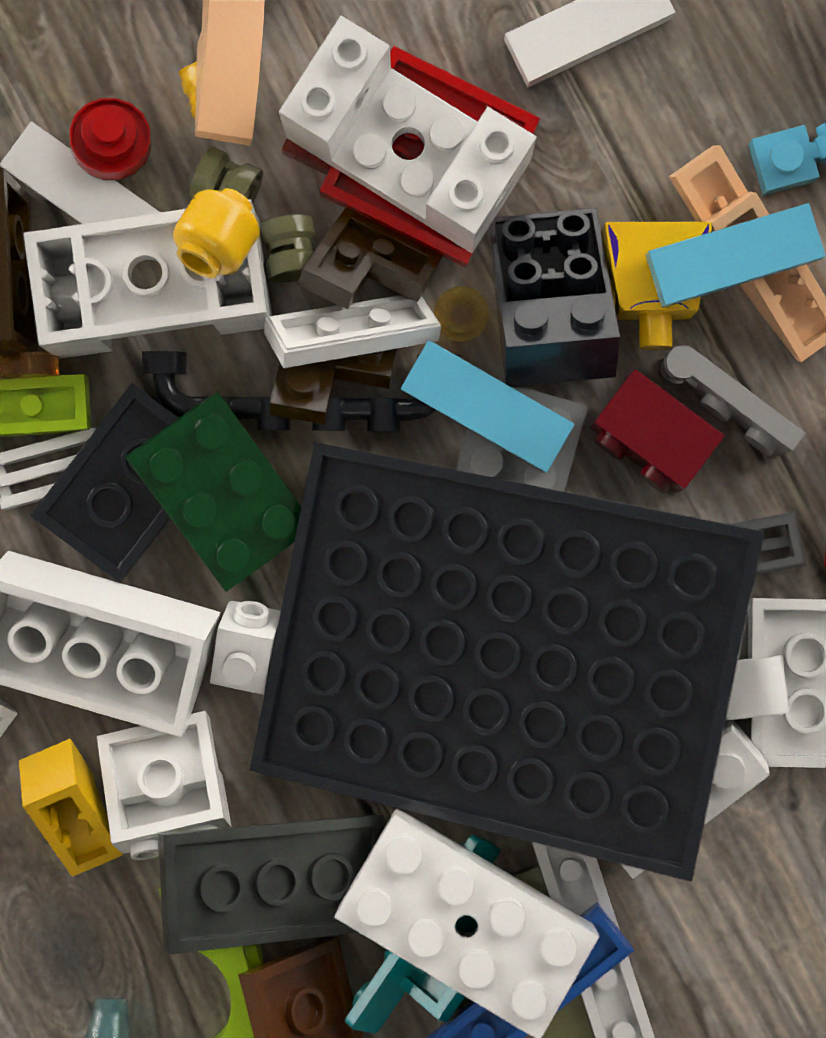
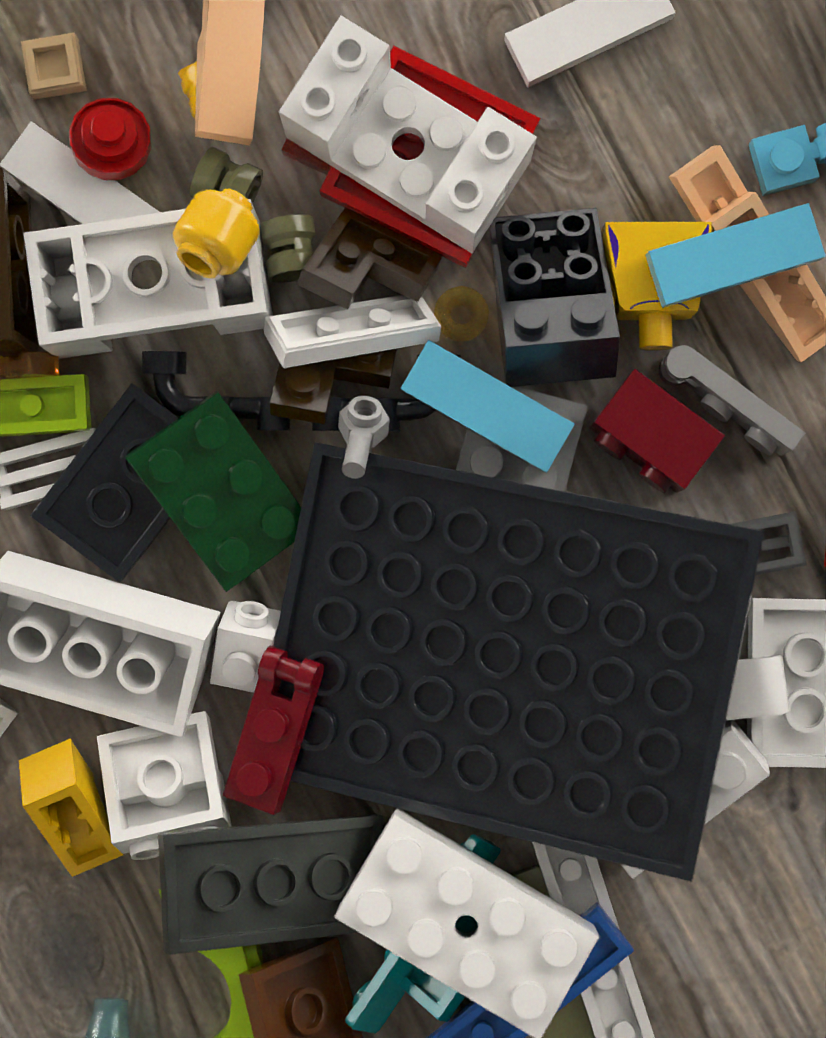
none -> tan tile [21,32,87,100]
none -> dark red plate [222,646,324,815]
none -> light grey piece [338,396,390,478]

